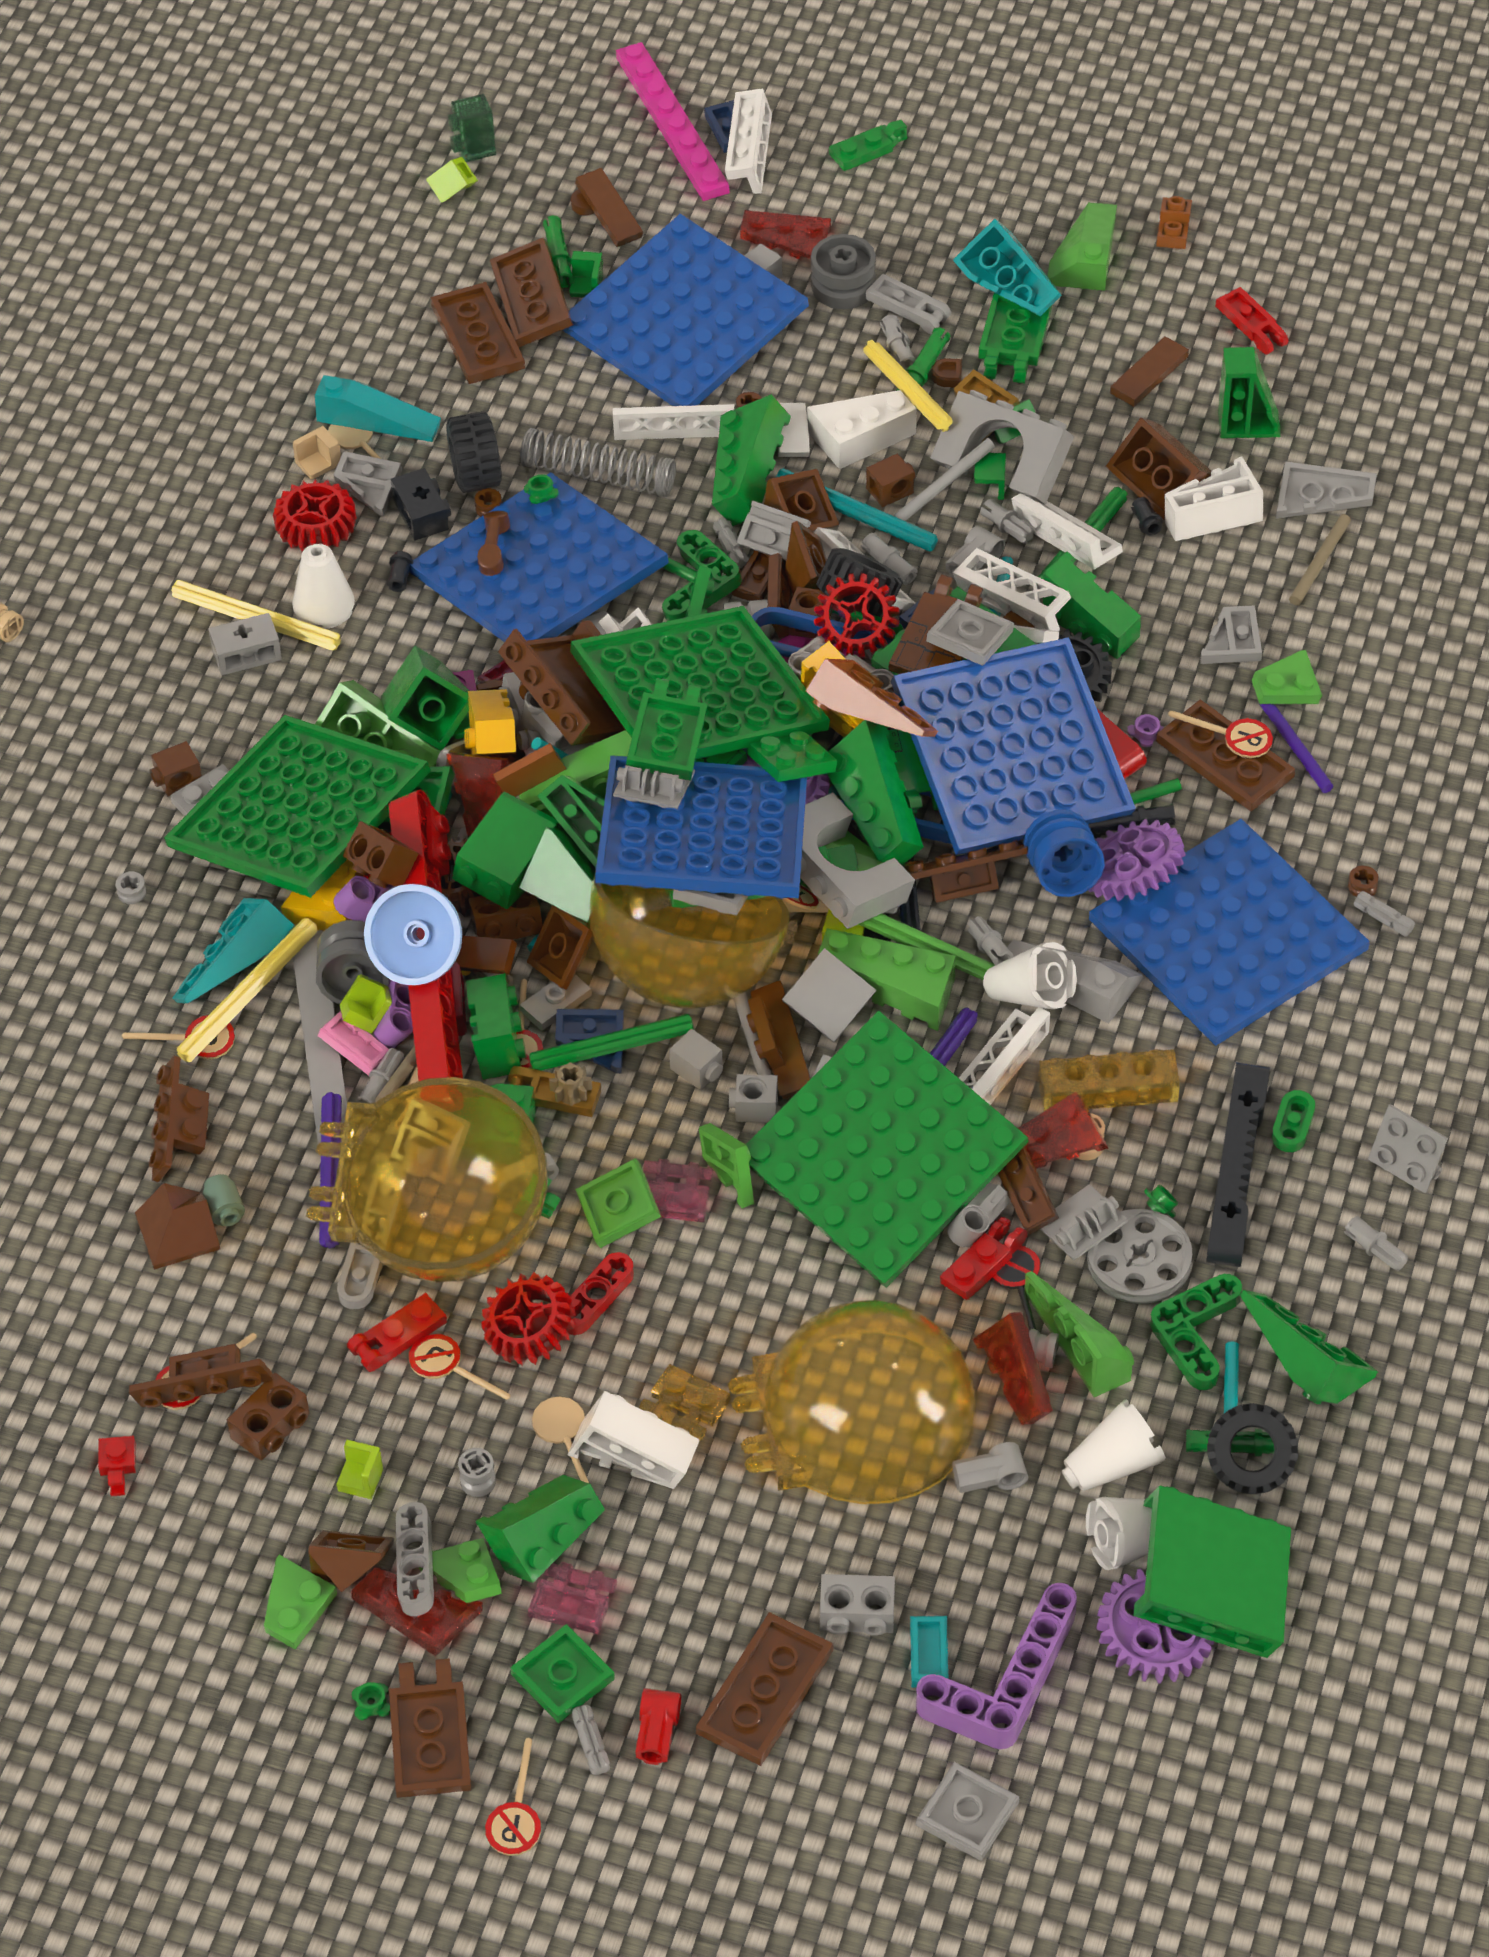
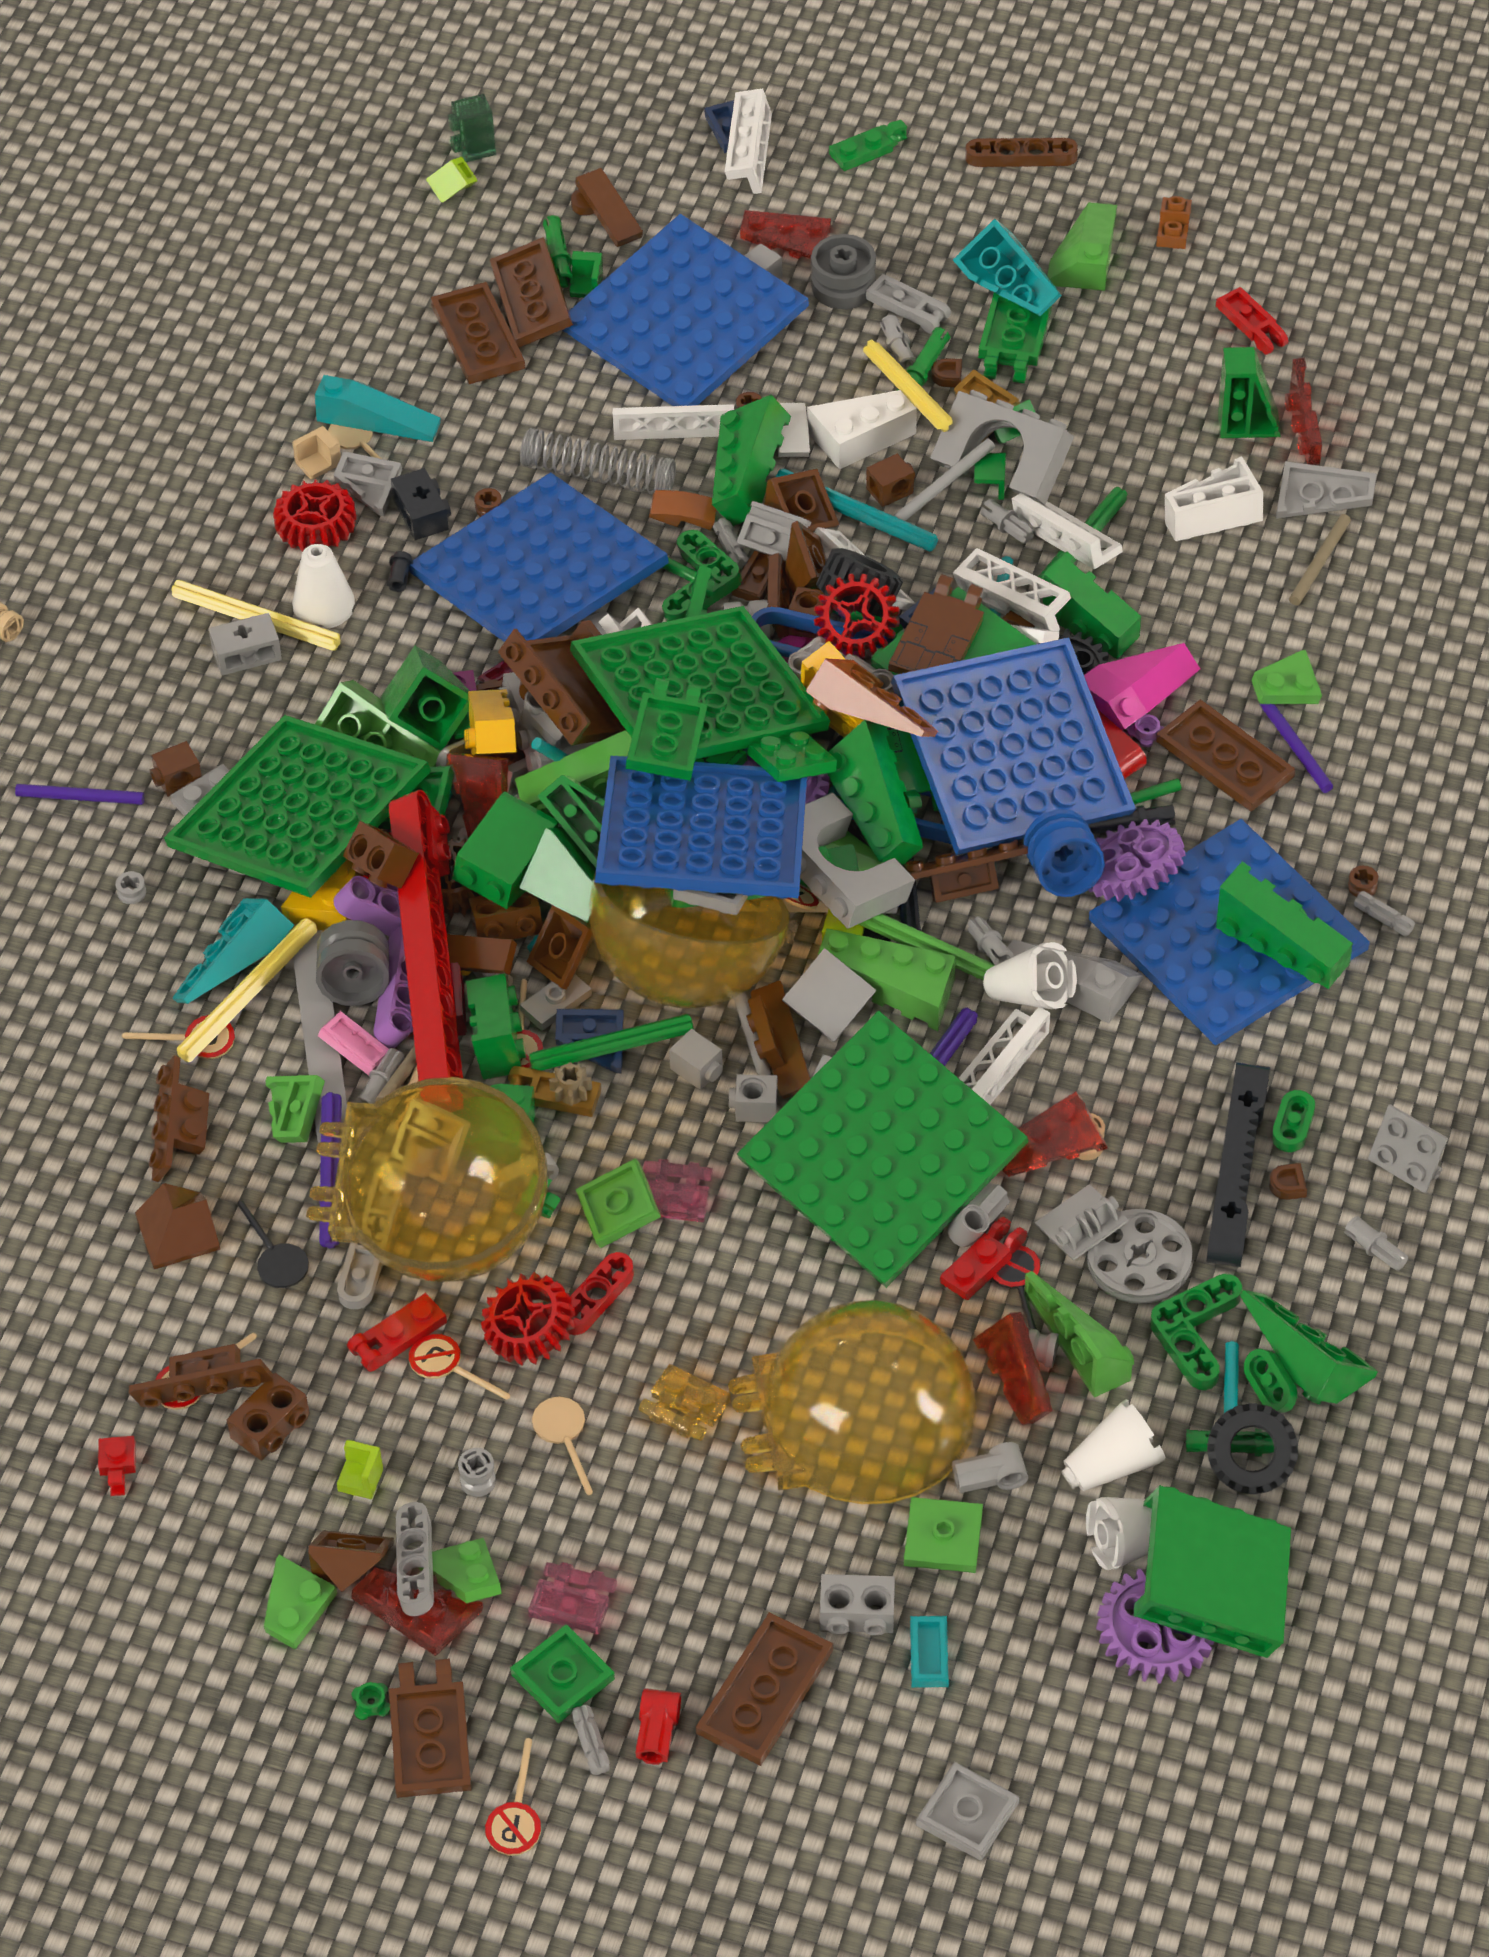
sand green brick [203,1174,245,1226] -> none
lime panel [340,974,392,1034] -> none
light blue dish [364,884,462,985] -> none
black tyre [446,411,502,493] -> none
green wedge [475,1475,605,1583] -> none
reddish brown bar [477,511,510,576] -> none
dark orange tile [493,743,566,797] -> none
green plate [524,474,559,504] -> none
white wedge [568,1391,700,1489] -> none
light grey hinge [613,765,695,809] -> none
dark pink plate [616,42,730,201] -> none
bright green wing [699,1123,754,1208] -> none
light grey pin [861,533,918,585] -> none
medium lavender beam [916,1583,1077,1750] -> none
light grey tile [926,599,1014,666] -> none
light grey piece [946,525,1005,581] -> none
reddish brown tile [998,1146,1059,1235] -> none
clear yellow brick [1038,1049,1180,1113] -> none
reddish brown slope [1105,417,1211,520] -> none
reddish brown tile [1110,336,1189,407] -> none
black pin [1131,497,1163,536] -> none
green plate [1144,1185,1178,1218] -> none
piece [1168,711,1273,758] -> none
light grey wing [1200,605,1262,664] -> none
none -> dark purple bar [15,784,144,805]
none -> black piece [237,1200,309,1288]
none -> bright green wing [265,1075,325,1143]
none -> dark orange slope [649,490,717,530]
none -> bright green plate [904,1497,983,1573]
none -> reddish brown beam [965,138,1078,167]
none -> dark pink wedge [1084,643,1200,730]
none -> green wedge [1216,861,1353,989]
none -> green plate [1244,1349,1298,1413]
none -> reddish brown tile [1269,1163,1307,1200]
none -> clear red wing [1285,358,1322,466]

